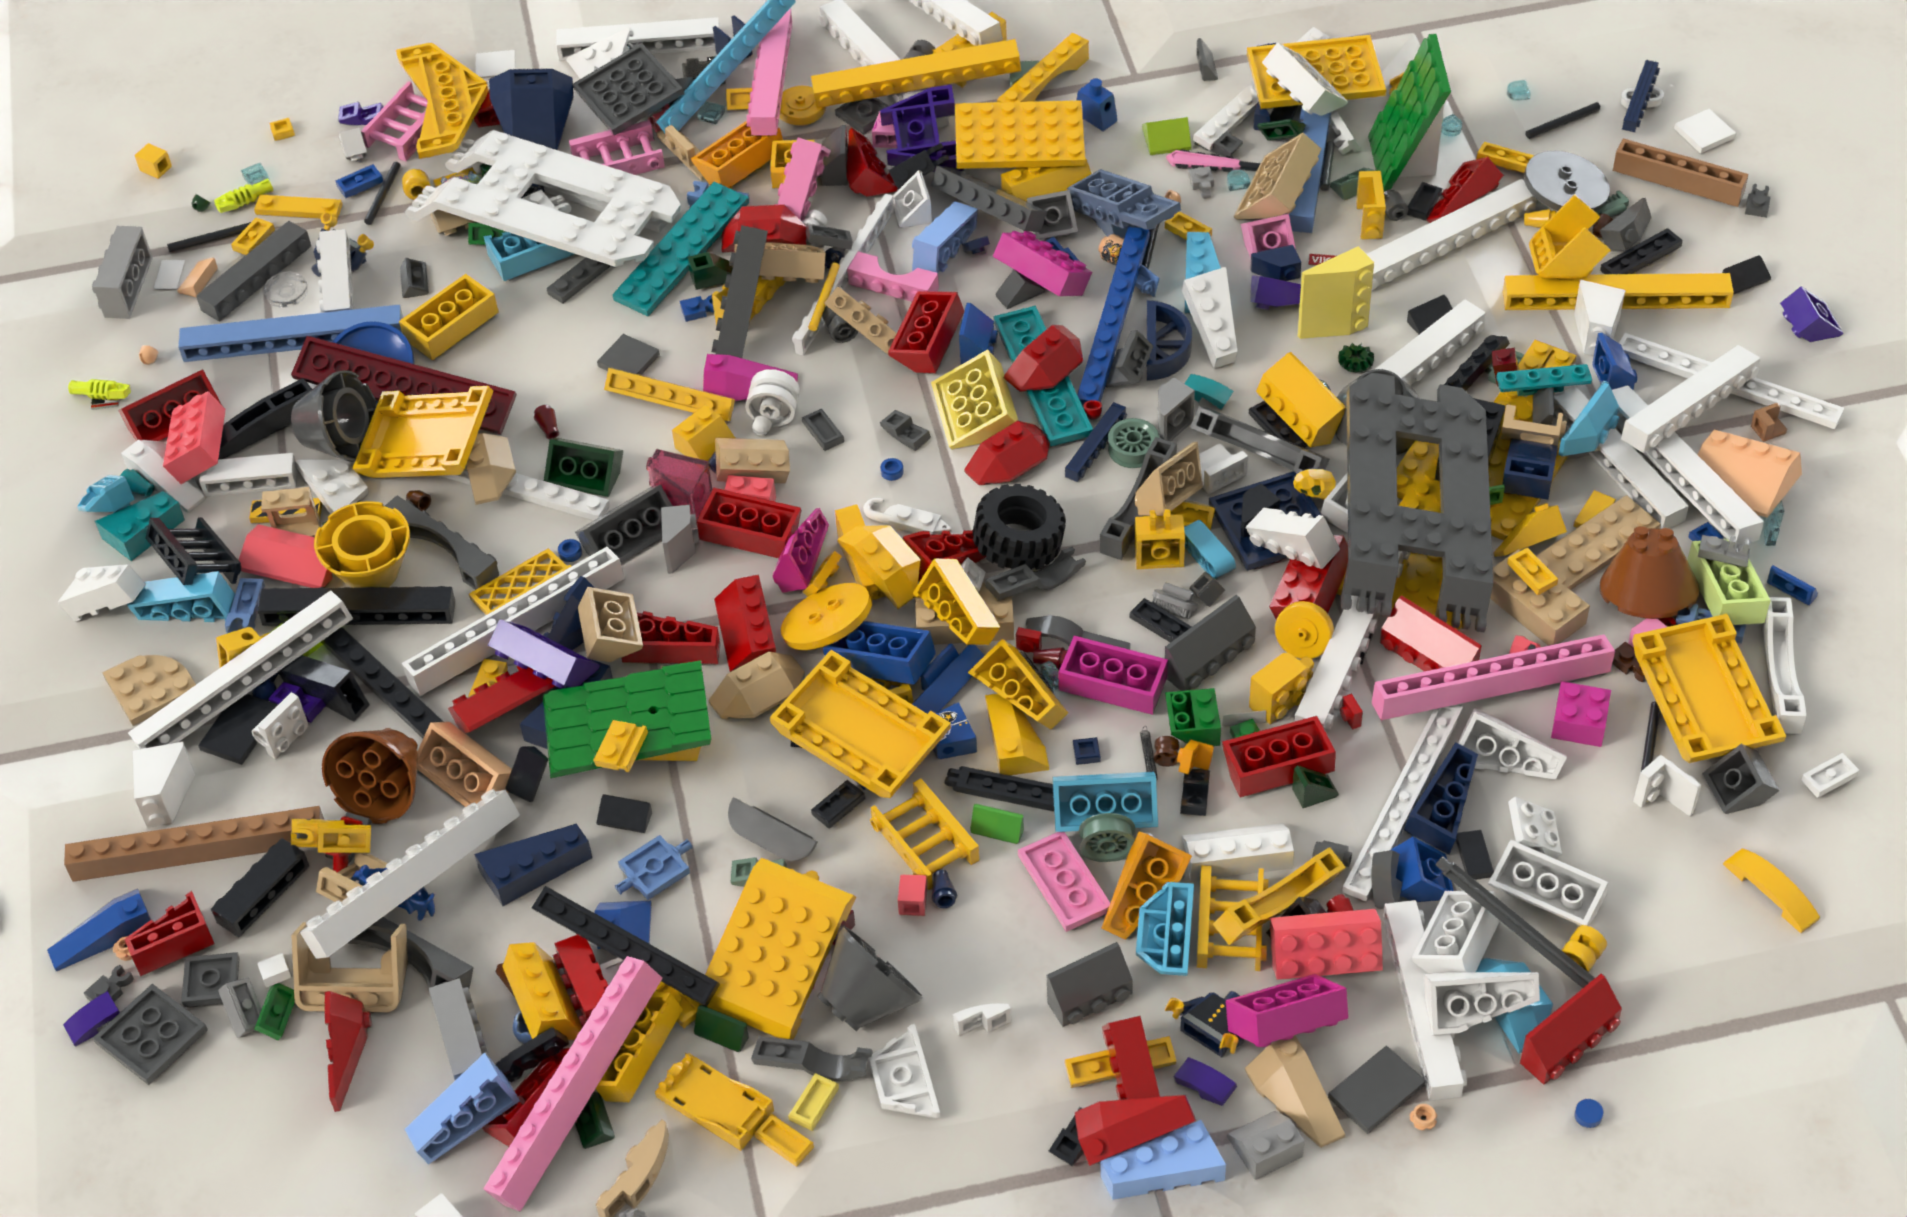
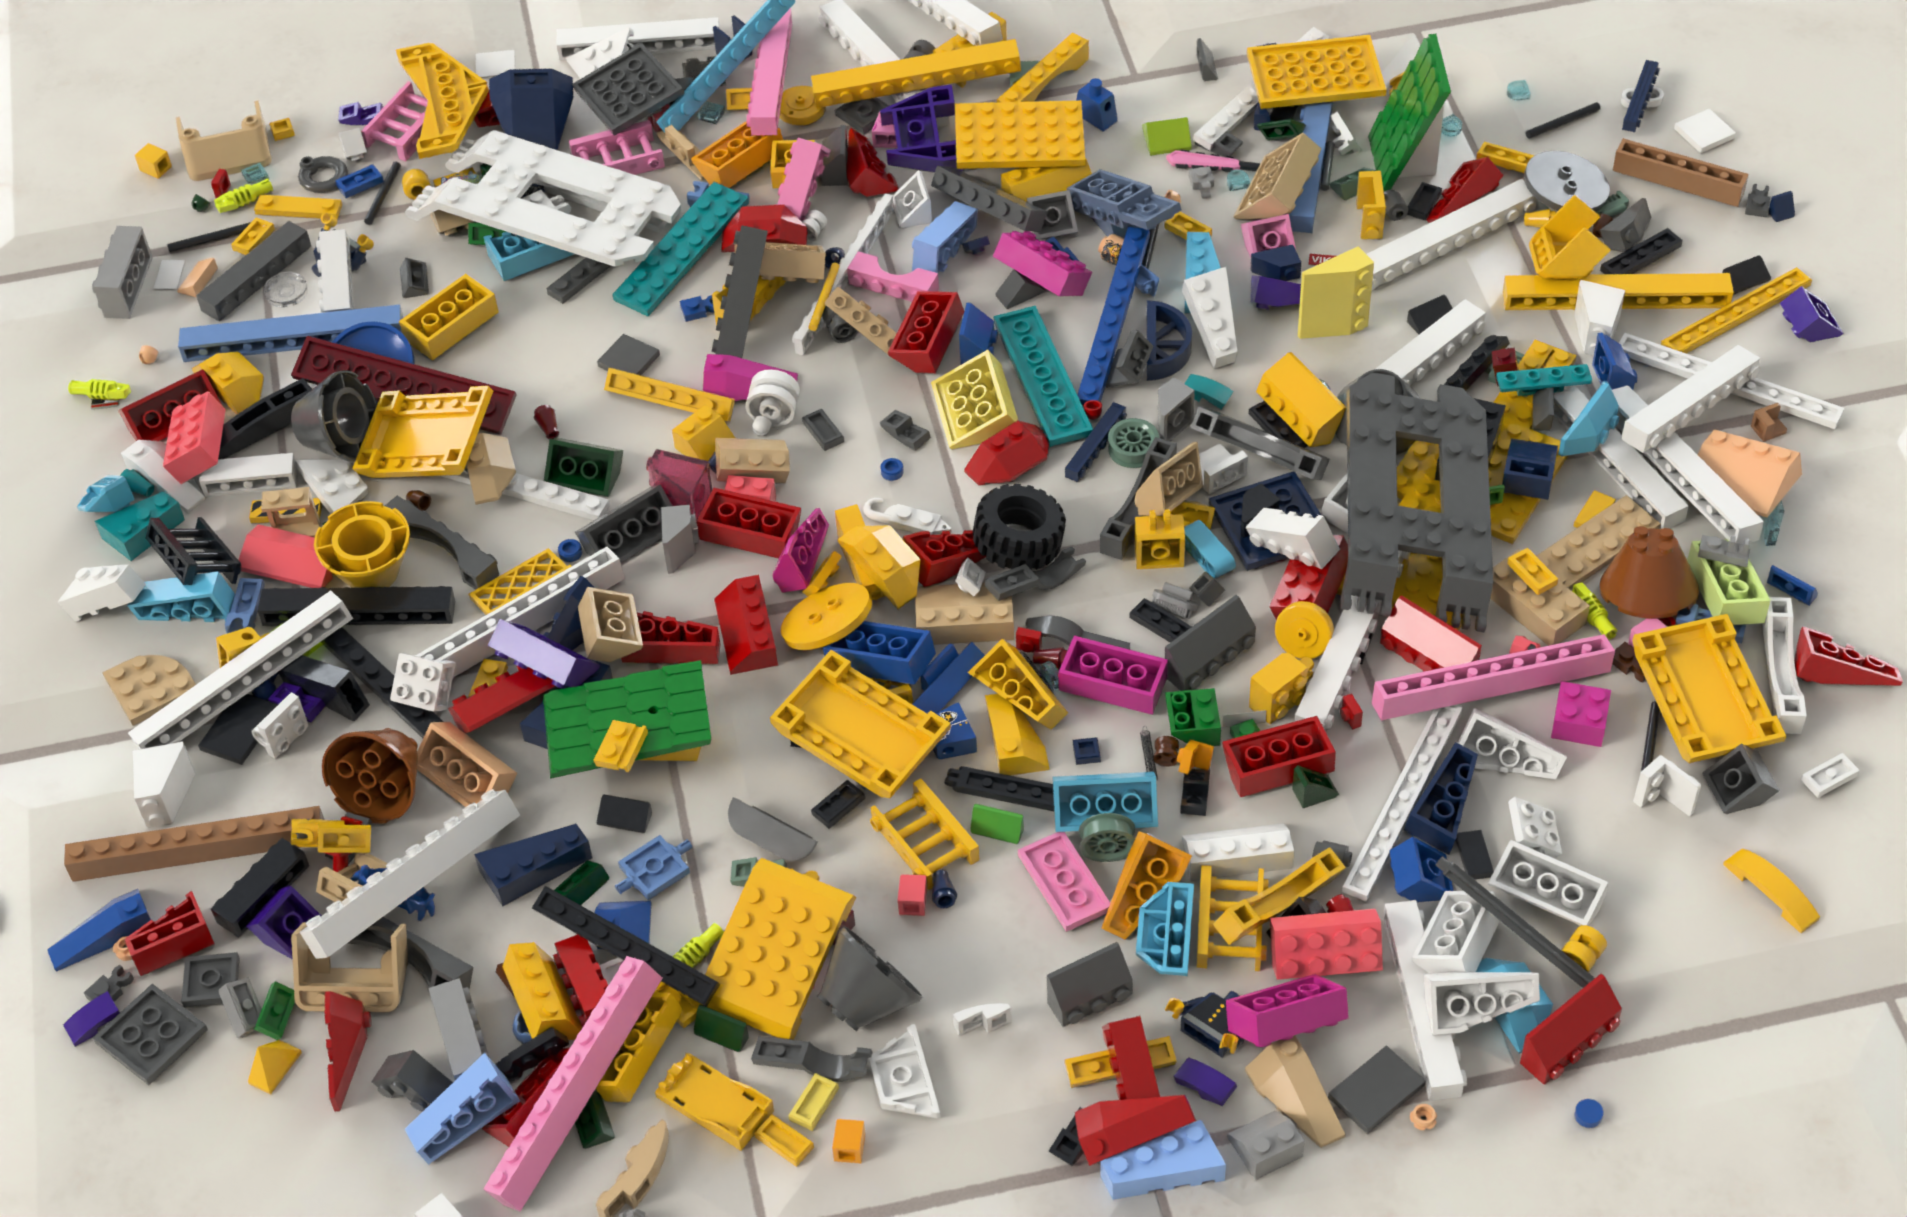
white slope [257,953,291,988] -> none
black slope [506,746,548,802] -> none
dark green slope [688,252,733,290] -> none
tan wedge [709,652,805,719] -> none
dark grey plate [806,223,853,252] -> none
black hinge [888,143,950,189] -> none
yellow wedge [913,558,1000,645] -> none
red wedge [1003,325,1083,392] -> none
white slope [1262,42,1348,116] -> none
yellow rock [1293,469,1336,499] -> none
dark green gear [1338,343,1374,372] -> none
dark grey slope [1371,850,1402,909] -> none
yellow slope [1493,503,1567,557] -> none
tan window [1501,405,1567,446] -> none
blue tile [1688,522,1724,541] -> none
none -> tan windscreen [176,101,272,181]
none -> yellow wedge [192,352,264,415]
none -> red tile [211,169,231,198]
none -> dark purple slope [246,886,322,960]
none -> yellow slope [248,1040,302,1095]
none -> dark grey piece [298,156,348,193]
none -> dark grey brick [371,1050,453,1111]
none -> white bracket [390,653,456,712]
none -> dark green slope [554,860,609,905]
none -> neon yellow hinge [673,923,724,968]
none -> light orange panel [832,1119,865,1164]
none -> neon yellow hinge [1572,583,1618,640]
none -> yellow tile [1661,267,1812,354]
none -> dark blue slope [1768,191,1795,222]
none -> red wedge [1794,626,1903,686]

